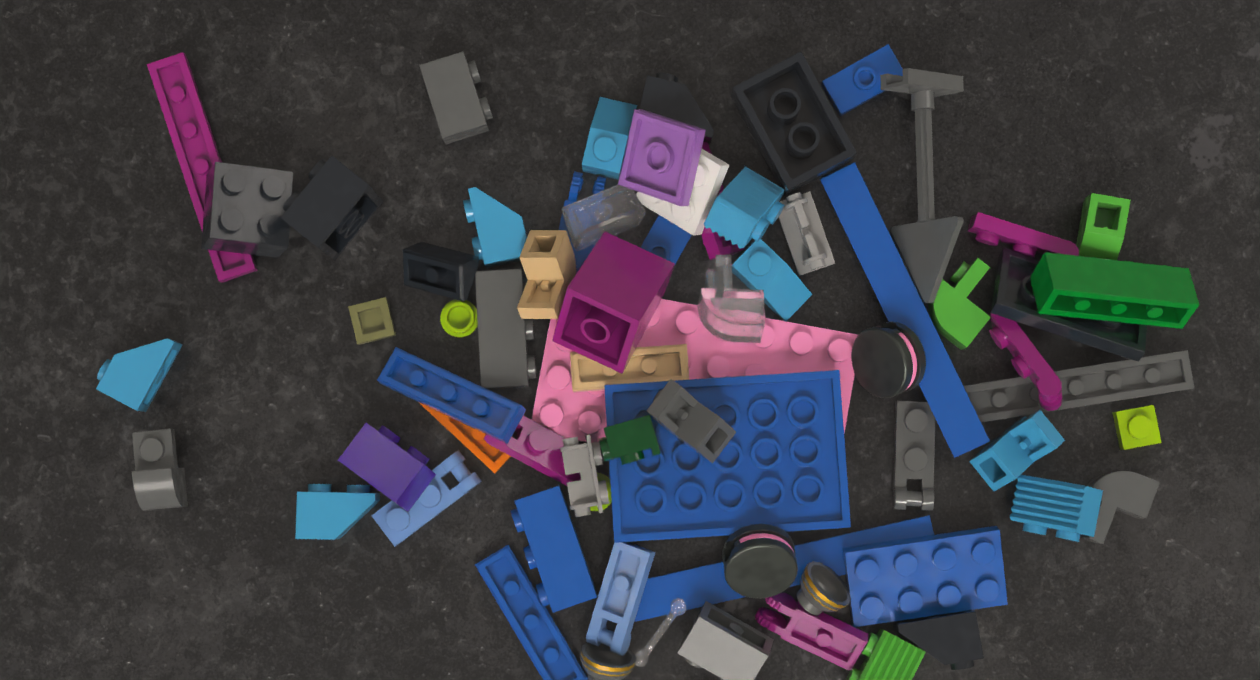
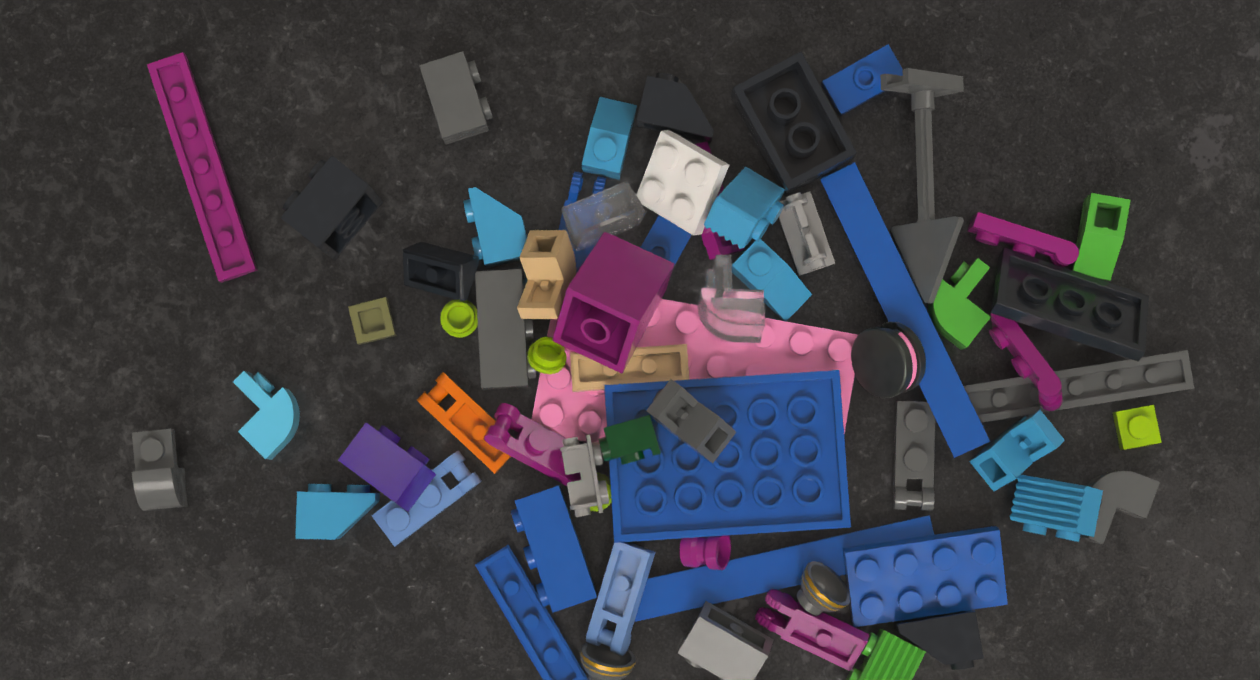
dark azure slope [96,338,183,412] -> none
black brick [201,162,293,258] -> none
blue tile [377,347,526,444] -> none
medium lavender tile [618,109,706,207] -> none
clear hinge [635,598,686,667] -> none
pearl dark grey head [722,524,798,598] -> none
green brick [1030,252,1200,329] -> none
none -> medium azure brick [233,371,300,460]
none -> lime plate [527,337,567,374]
none -> magenta wheel [680,535,731,571]

